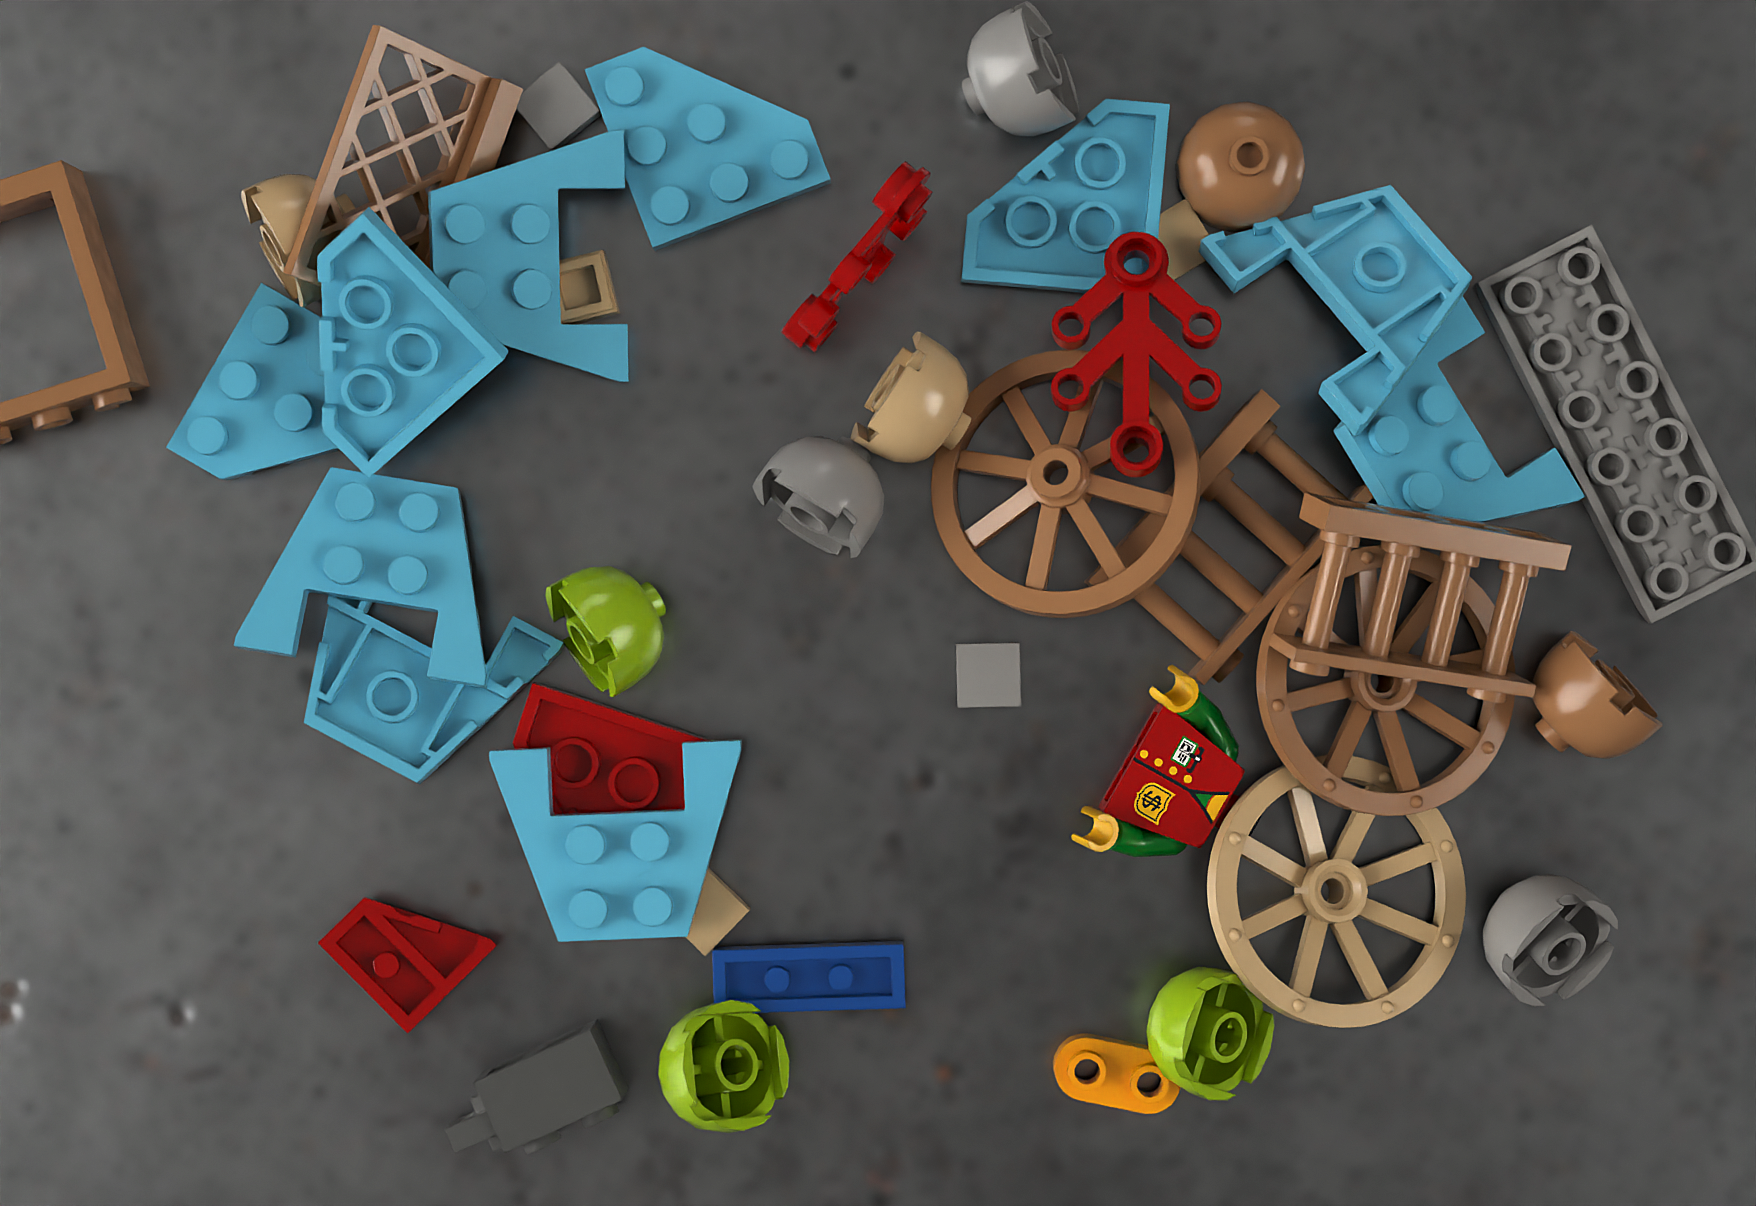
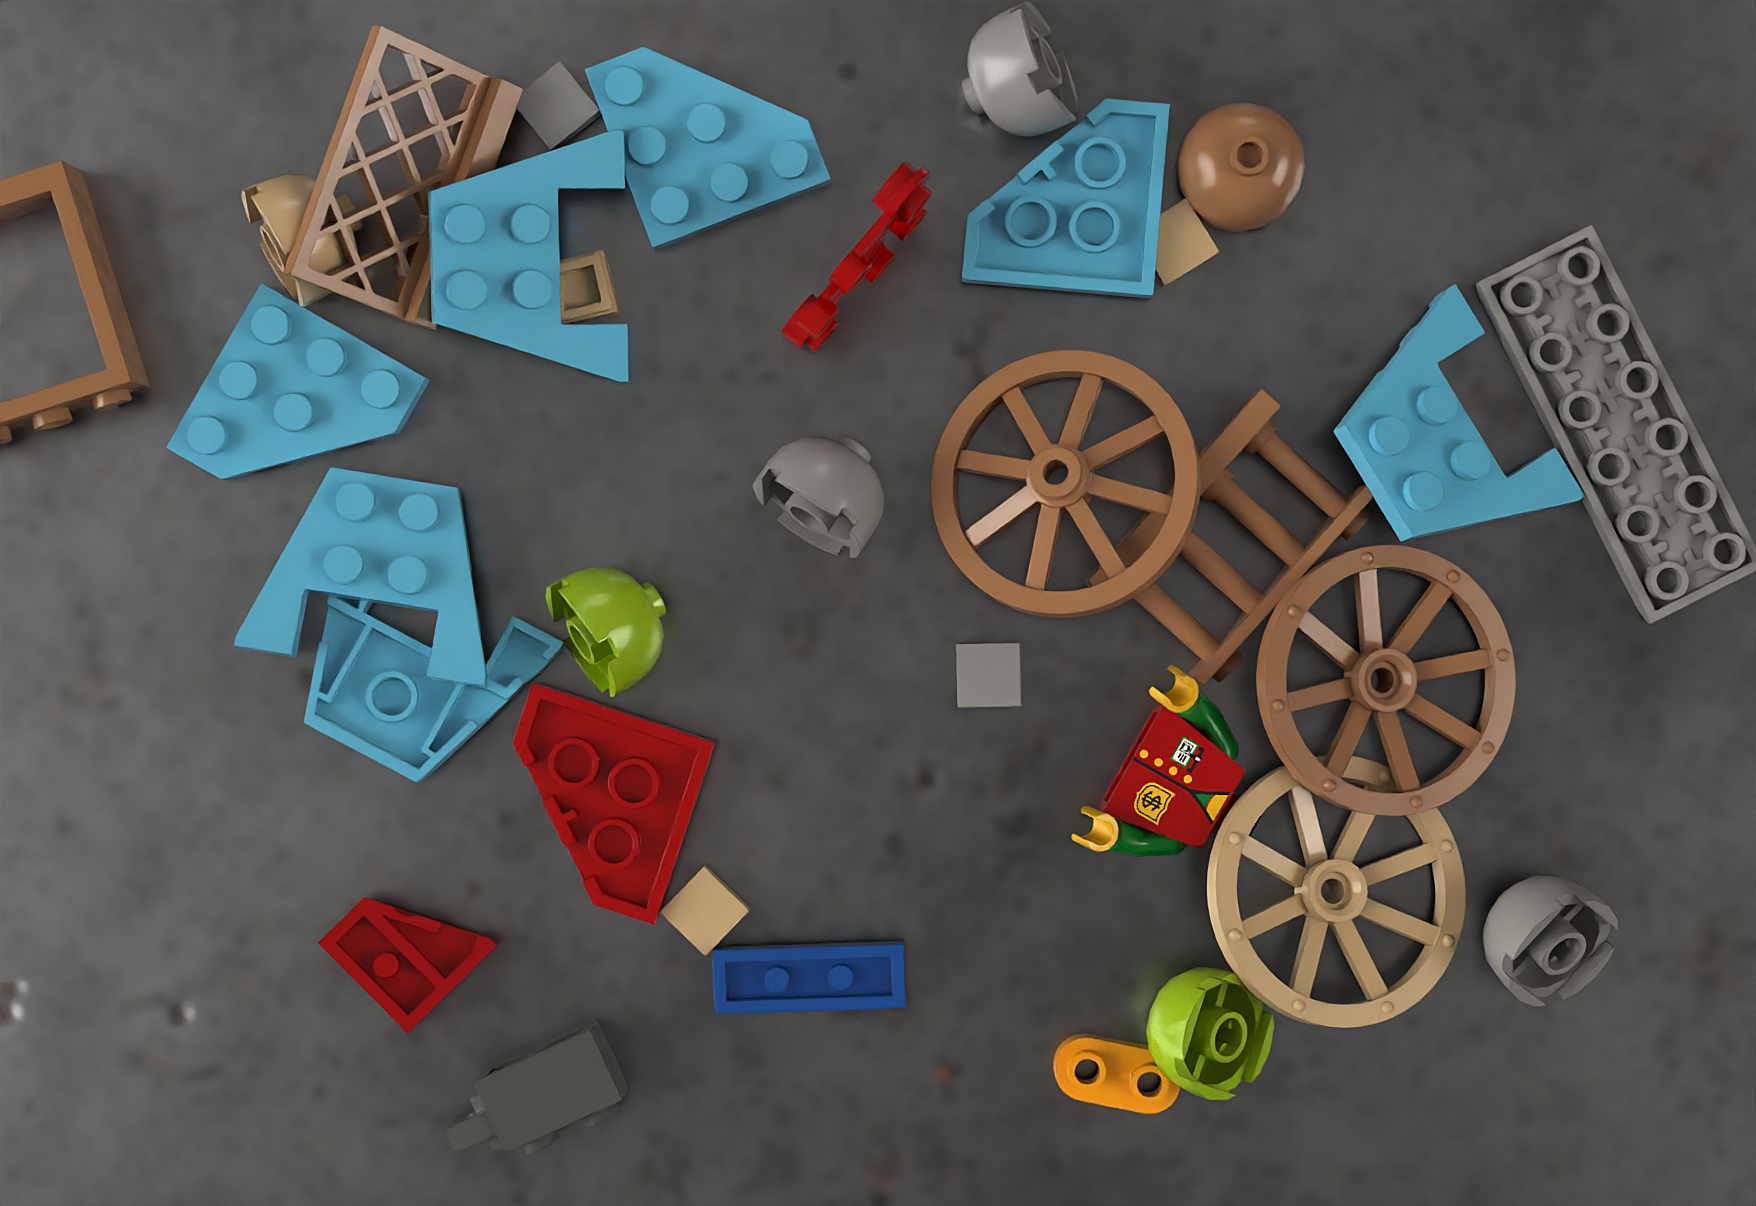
medium azure plate [317,207,509,478] -> none
medium azure wing [489,739,742,942] -> none
lime cylinder [658,1000,790,1133] -> none
tan cylinder [850,332,971,464] -> none
red plant [1051,232,1222,477] -> none
medium azure wing [1199,185,1473,437] -> none
medium nougat fence [1269,492,1571,703] -> none
medium nougat cylinder [1533,631,1663,759] -> none

